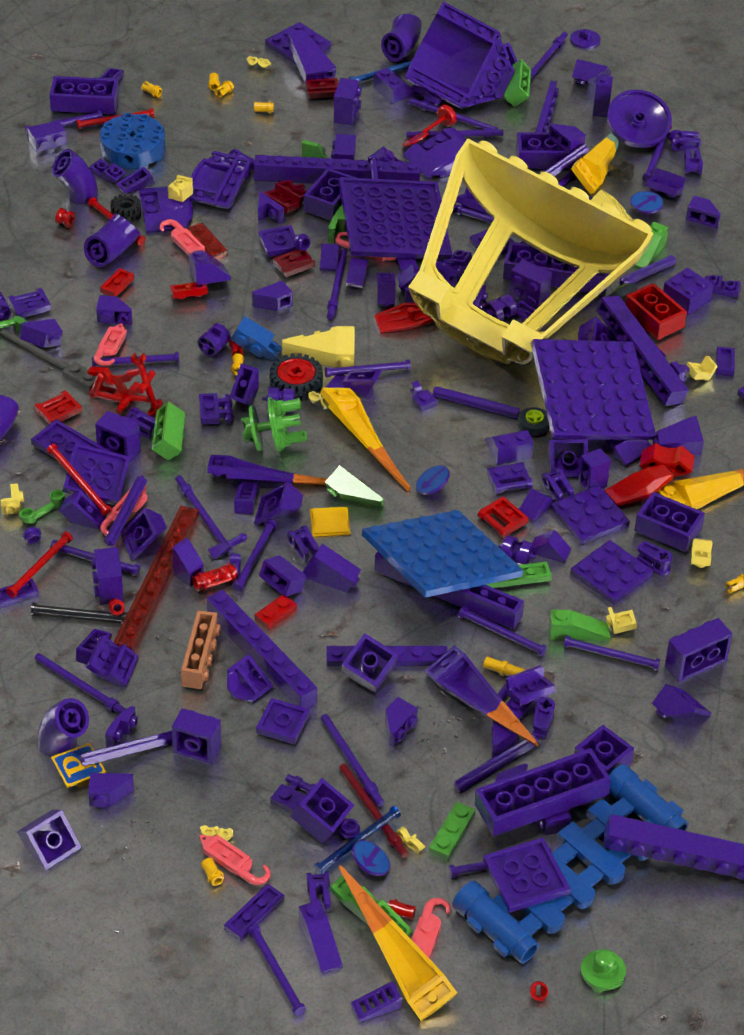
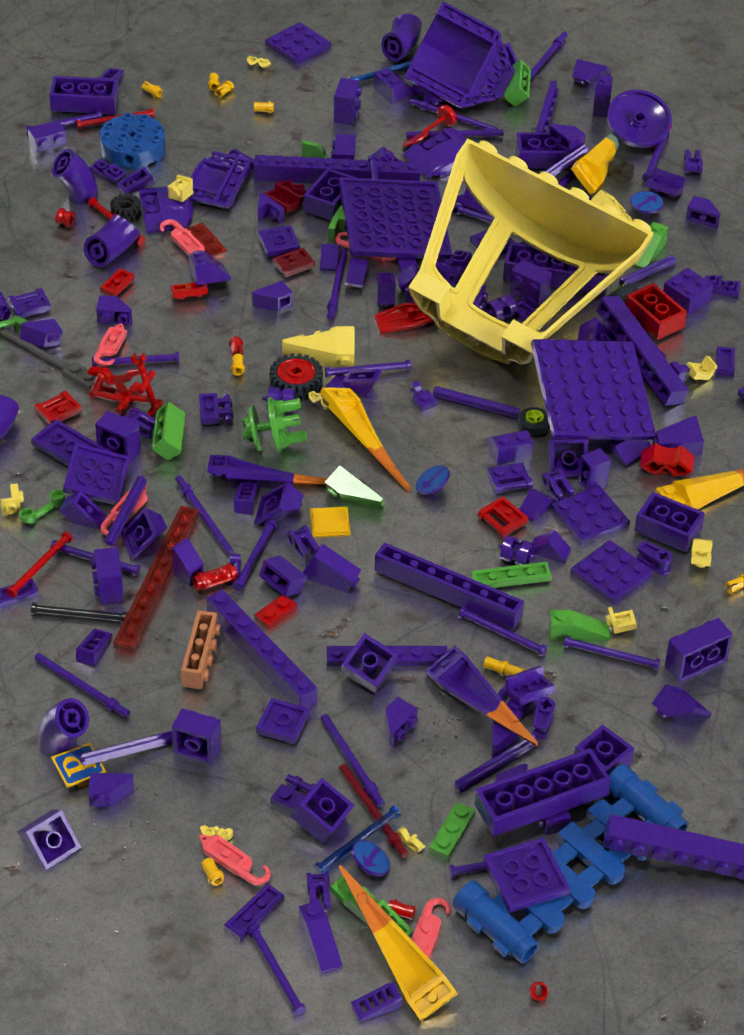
dark purple plate [22,527,42,544] -> none
red bar [46,444,112,516] -> none
dark purple slope [86,635,139,687] -> none
dark purple slope [105,706,138,747] -> none
red pin [108,598,125,615] -> none
dark purple wheel [197,323,231,356] -> none
dark purple piece [208,533,247,559] -> none
dark purple slope [227,654,273,702] -> none
dark purple slope [229,363,259,405] -> none
blue hinge [230,316,282,361] -> none
dark purple slope [287,30,336,85] -> none
dark purple plate [293,234,311,251] -> none
dark red plate [306,78,338,99] -> none
dark purple plate [339,819,360,839] -> none
blue plate [361,510,523,598] -> none
dark purple piece [570,29,601,49] -> none
bright green plate [581,949,626,992] -> none
red piece [604,464,674,506] -> none
dark purple piece [668,130,701,151] -> none

